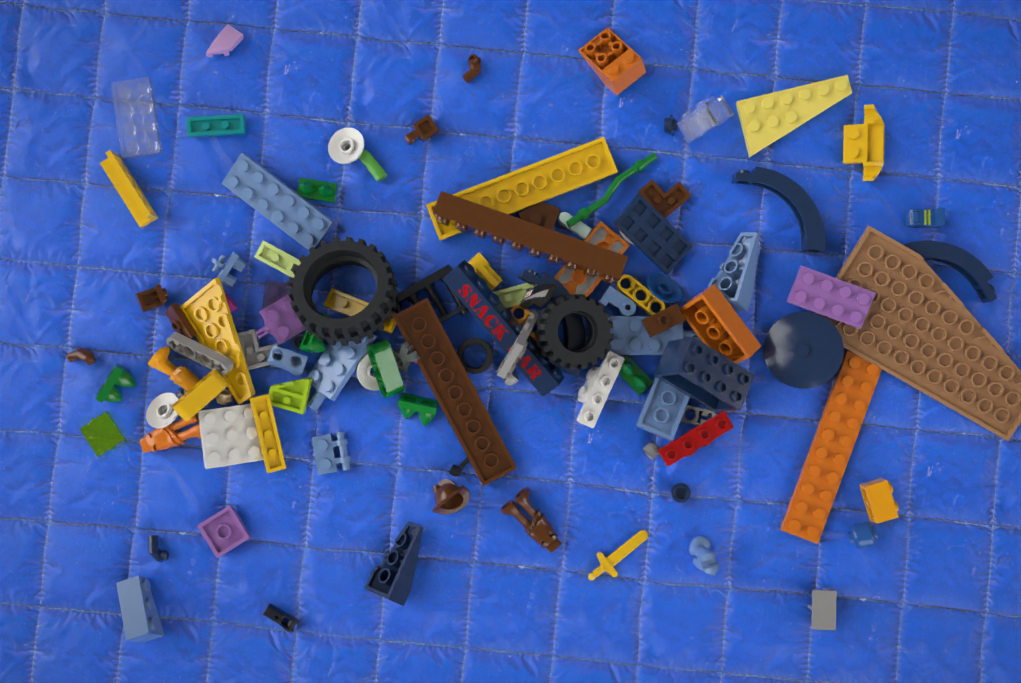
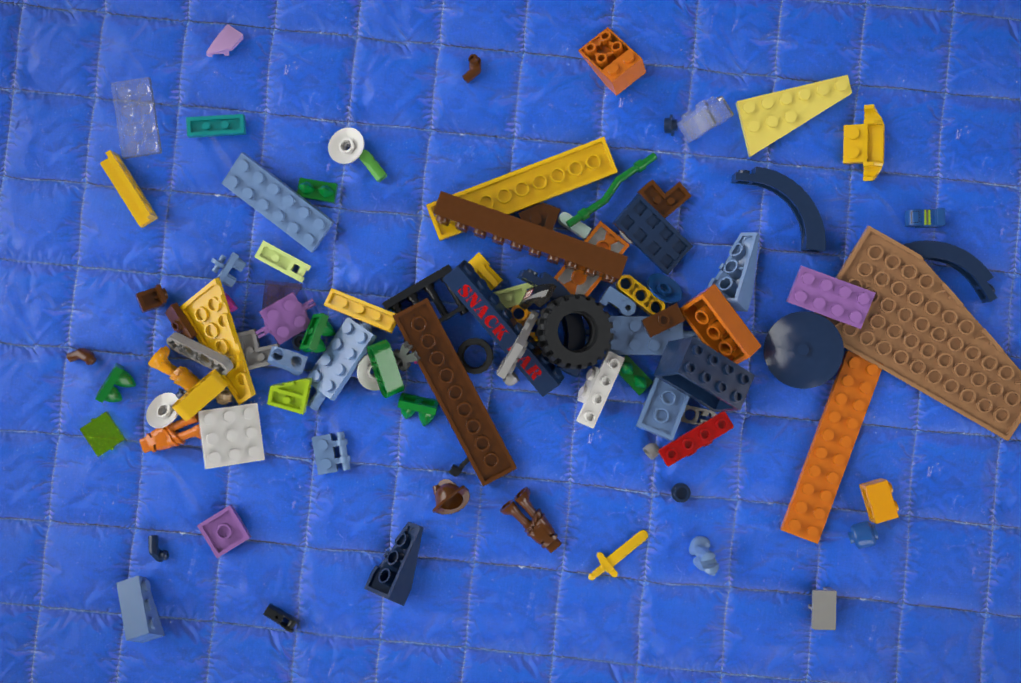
yellow plate [249,394,286,473] -> none
black tyre [288,237,399,346] -> none
reddish brown plate [405,114,439,145] -> none

